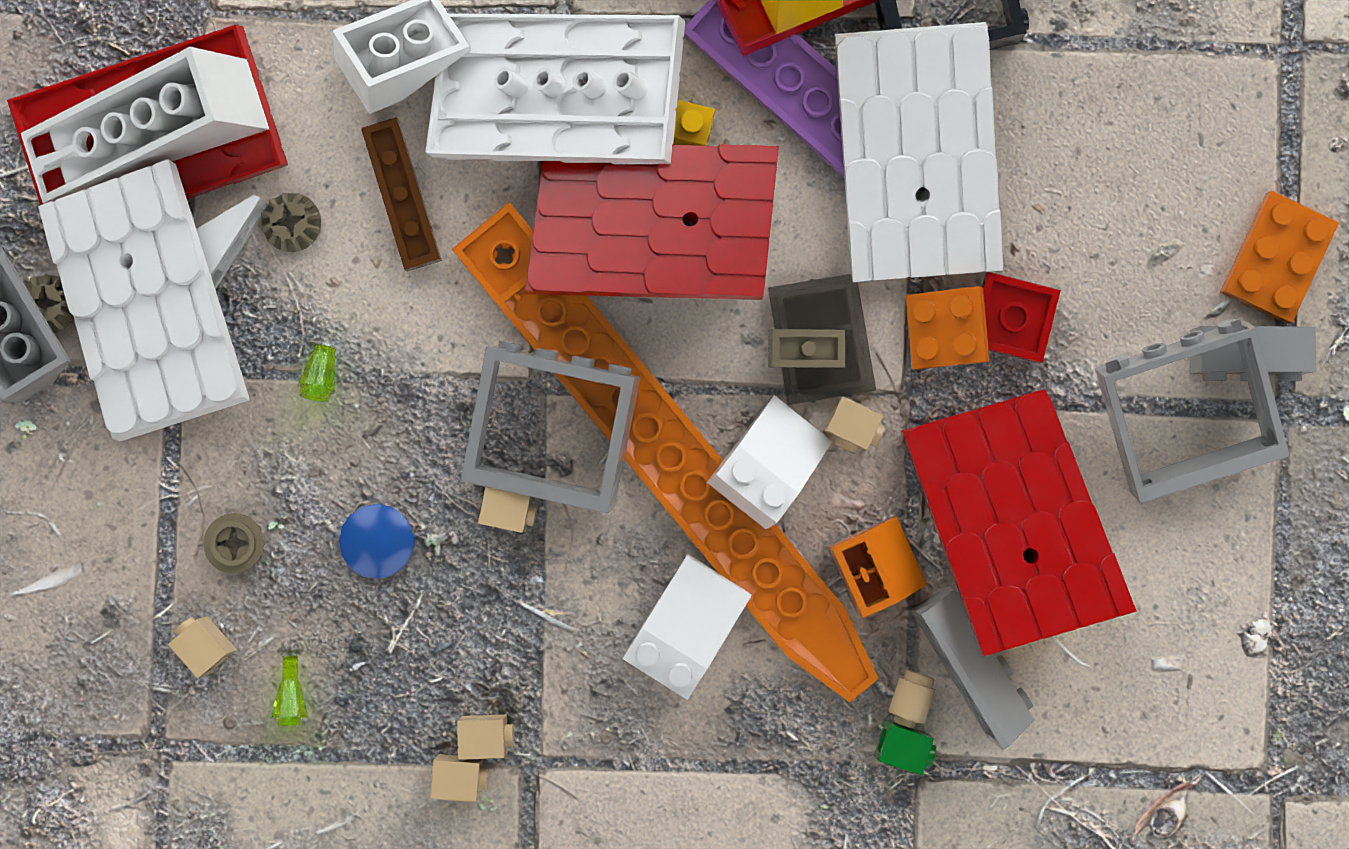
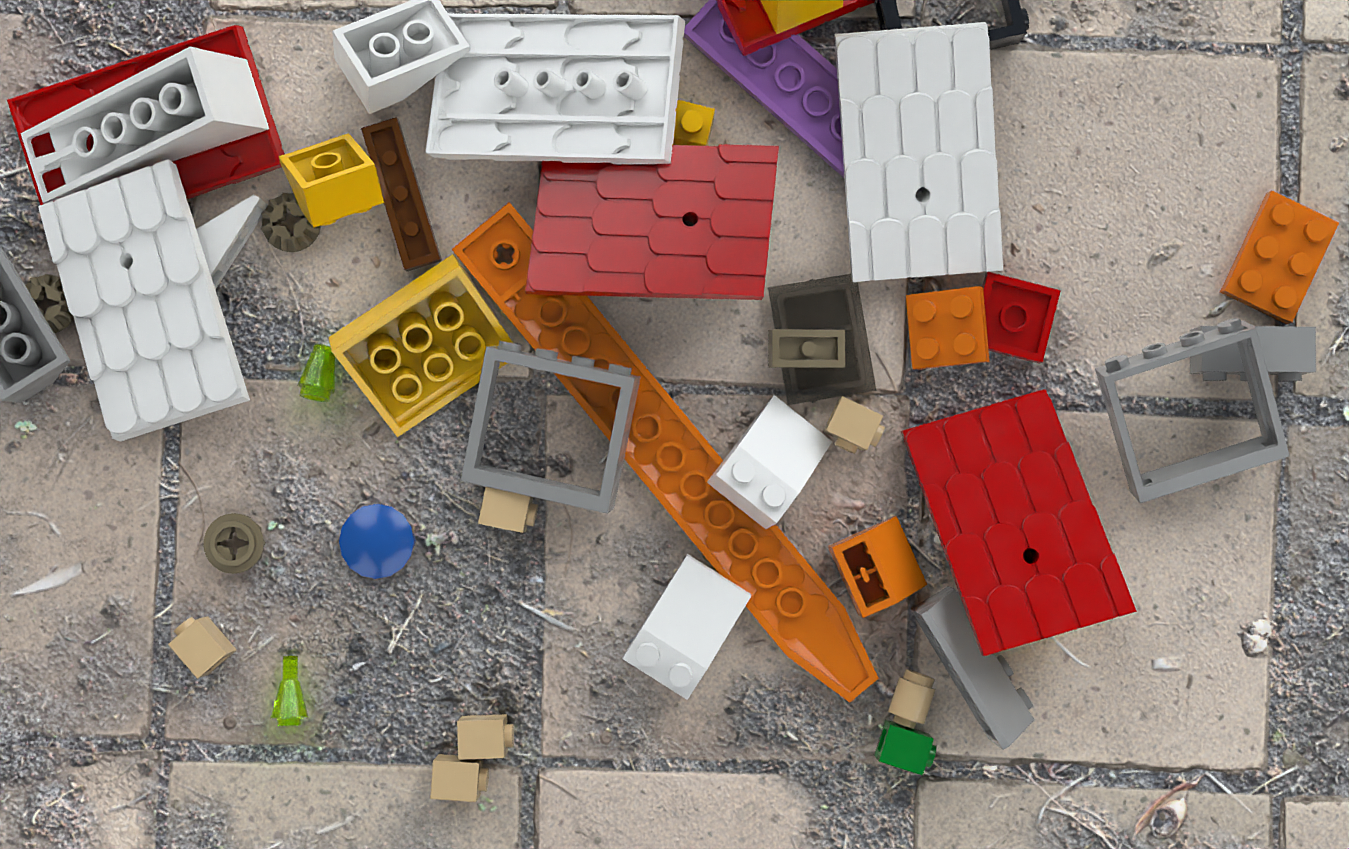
none -> yellow slope [279,133,384,228]
none -> yellow slope [328,254,513,437]

